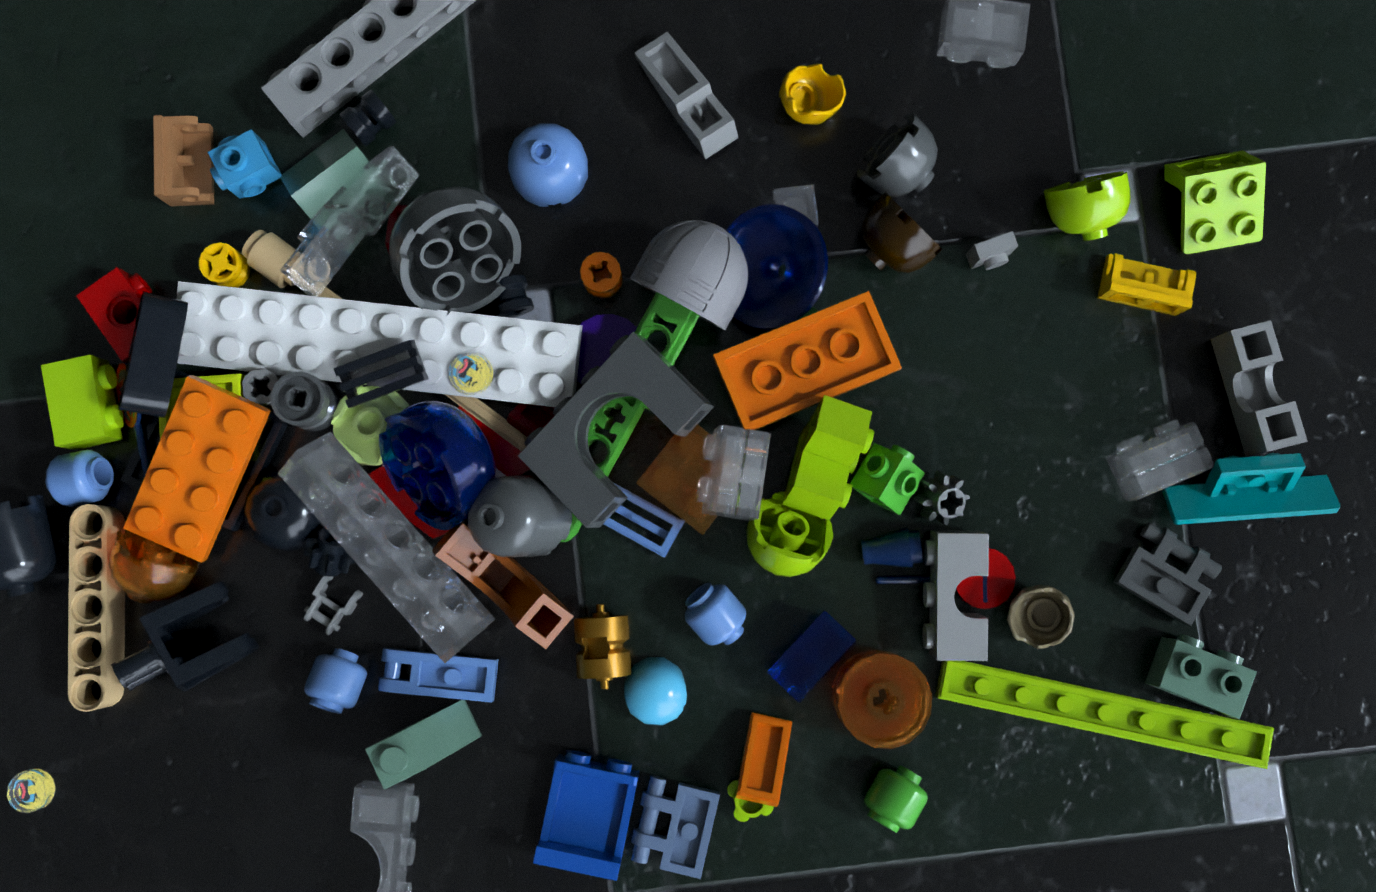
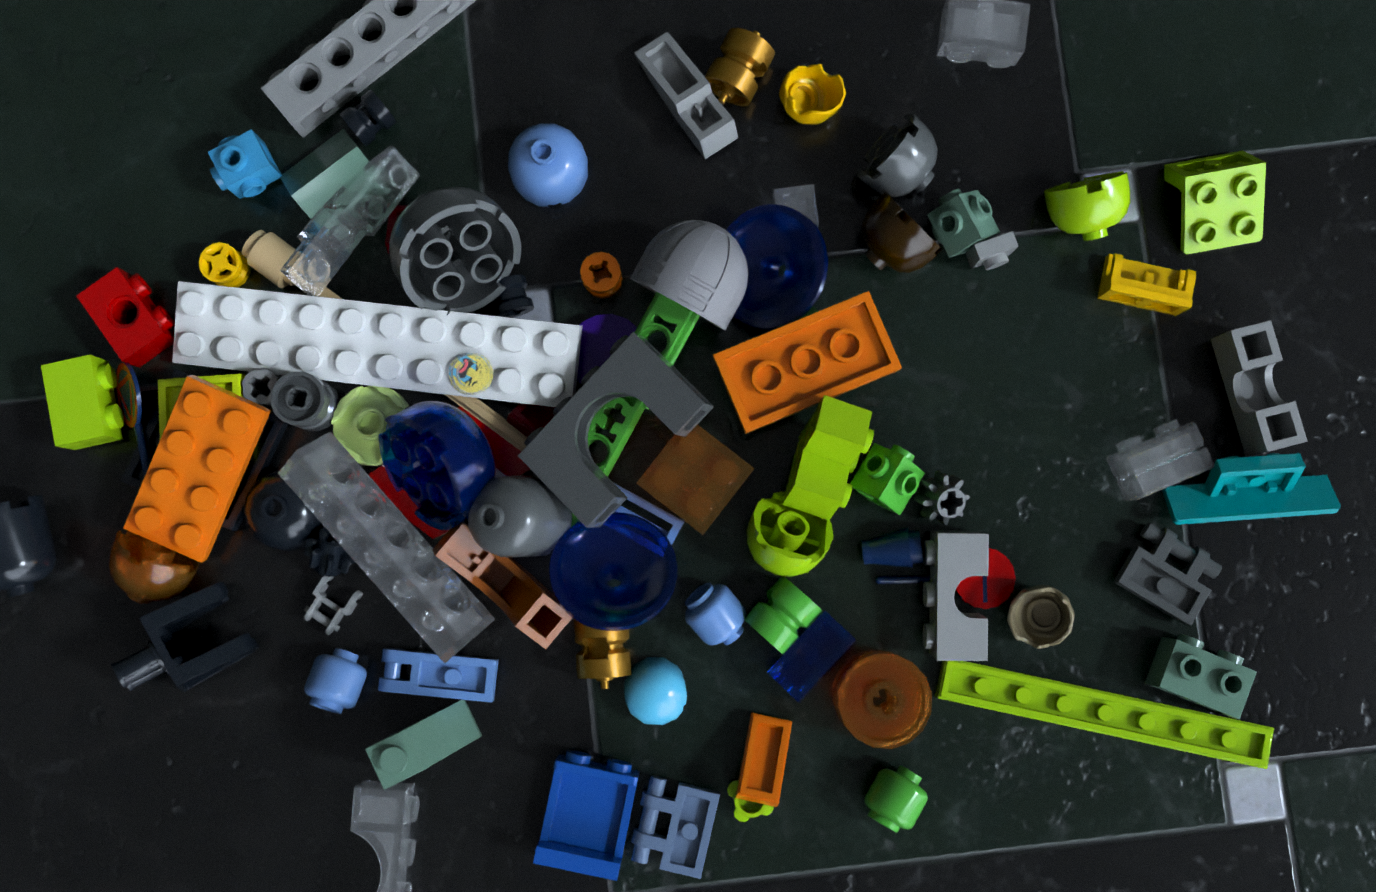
clear tile [7,769,56,813] -> none
medium blue head [45,449,114,507] -> none
tan beam [68,504,125,712] -> none
black beam [118,292,188,418] -> none
medium nougat hinge [153,115,214,206] -> none
black tile [333,340,429,408] -> none
clear brick [696,425,771,521] -> none
none -> clear blue dish [549,512,677,631]
none -> pearl gold wheel [705,27,775,106]
none -> bright green wheel [744,576,822,655]
none -> sand green brick [927,189,1001,258]

